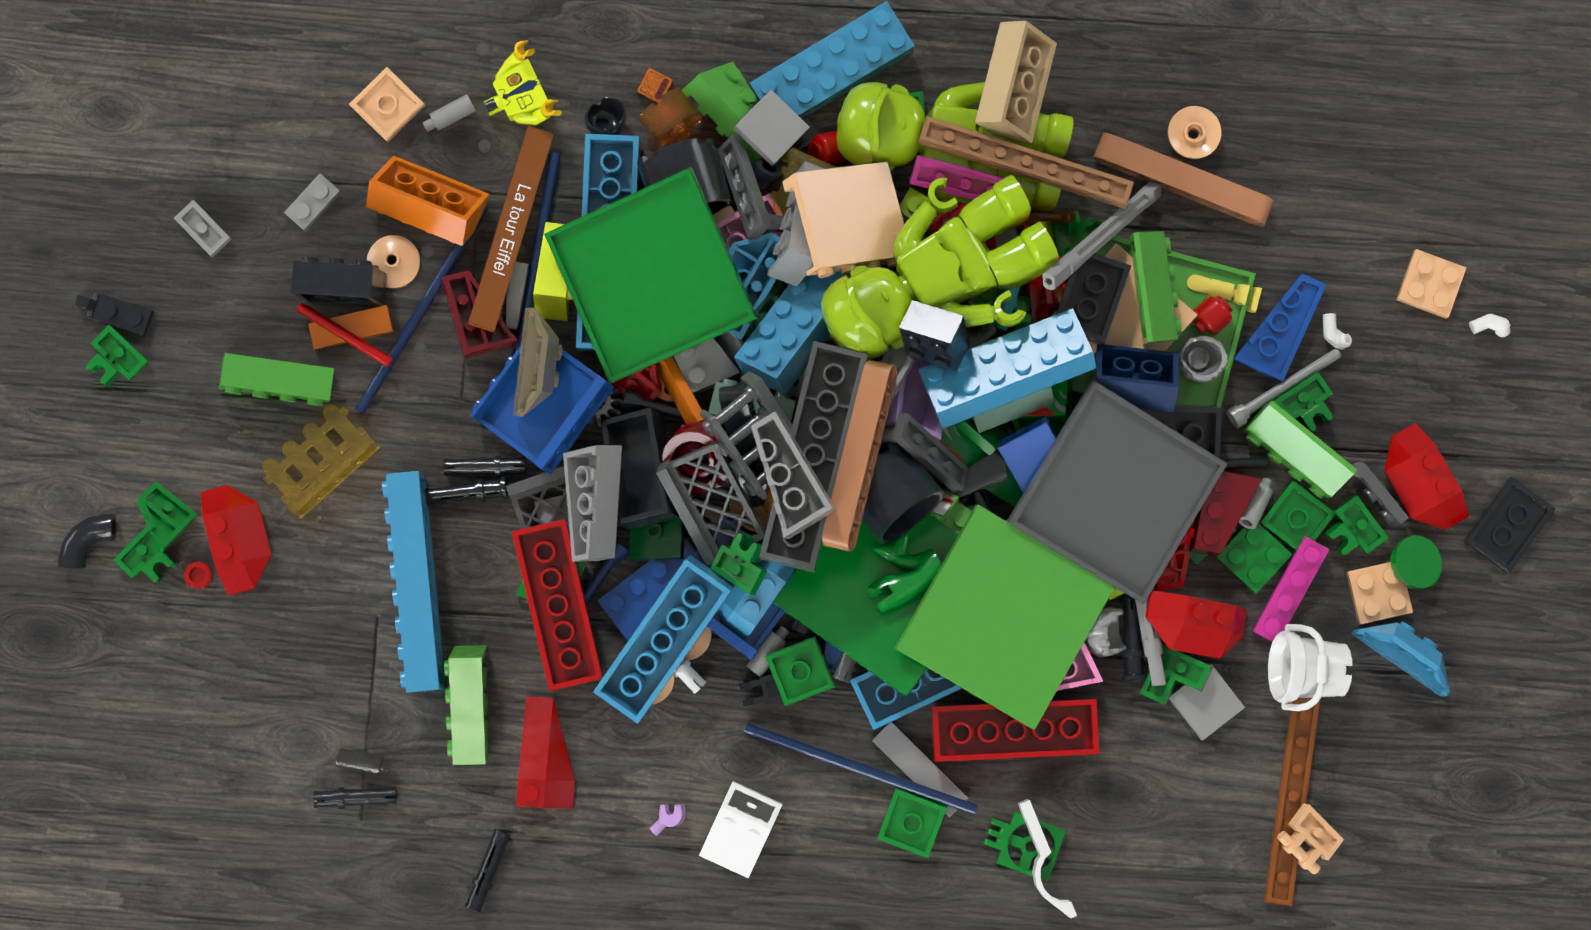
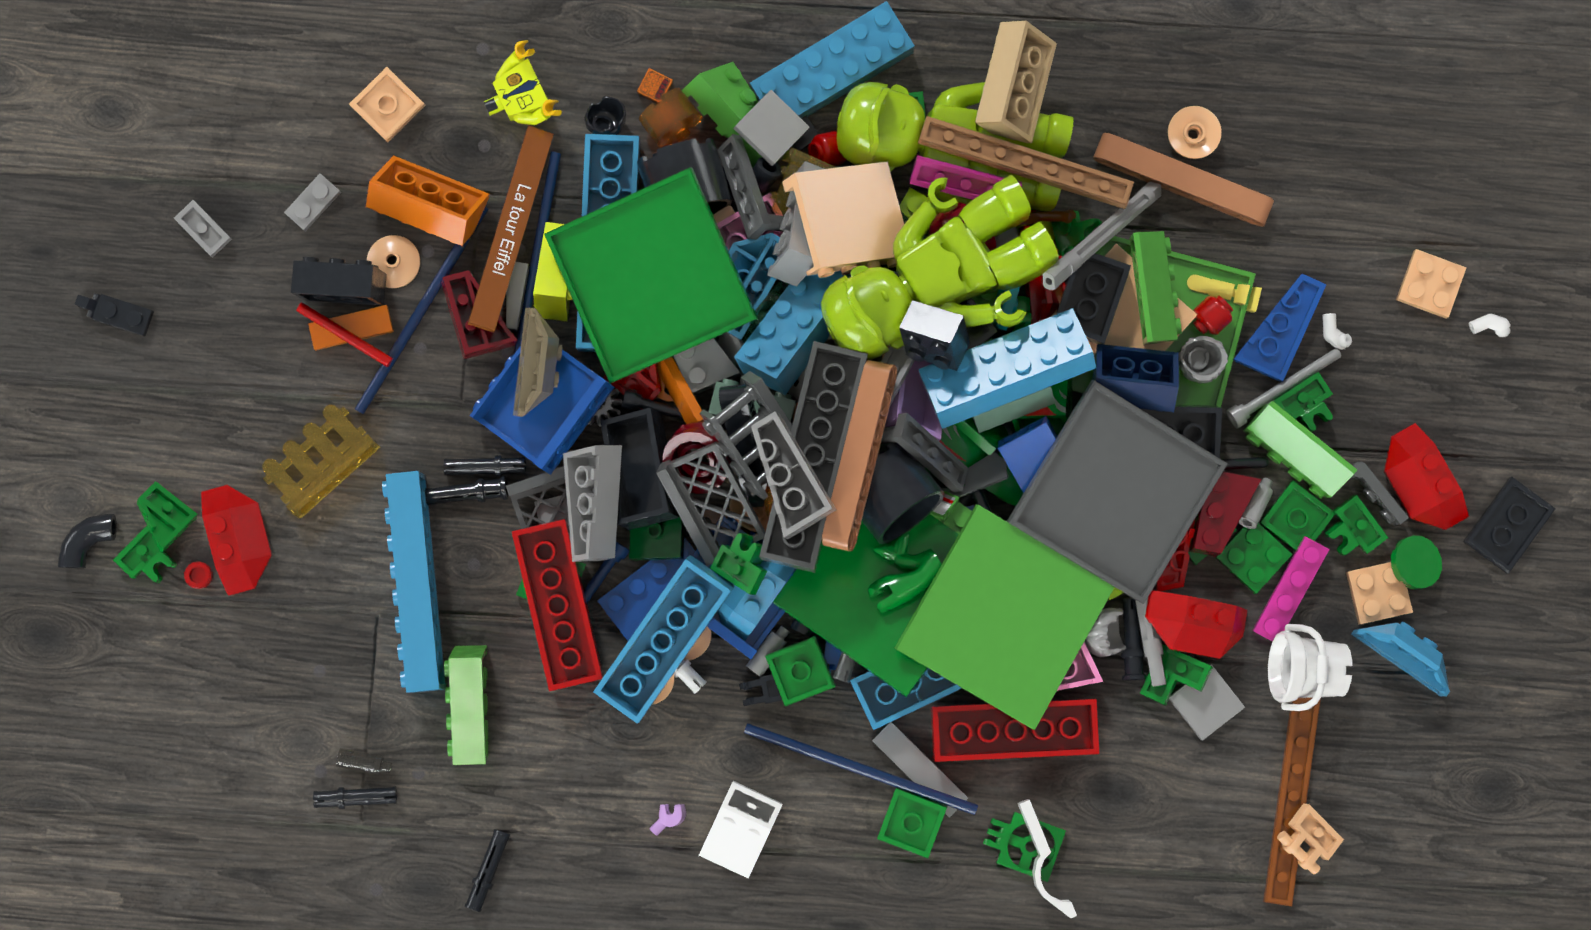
green plate [86,325,149,387] -> none
bright green wedge [218,353,334,406] -> none
light grey cylinder [422,94,476,132] -> none
red wedge [516,696,575,808] -> none

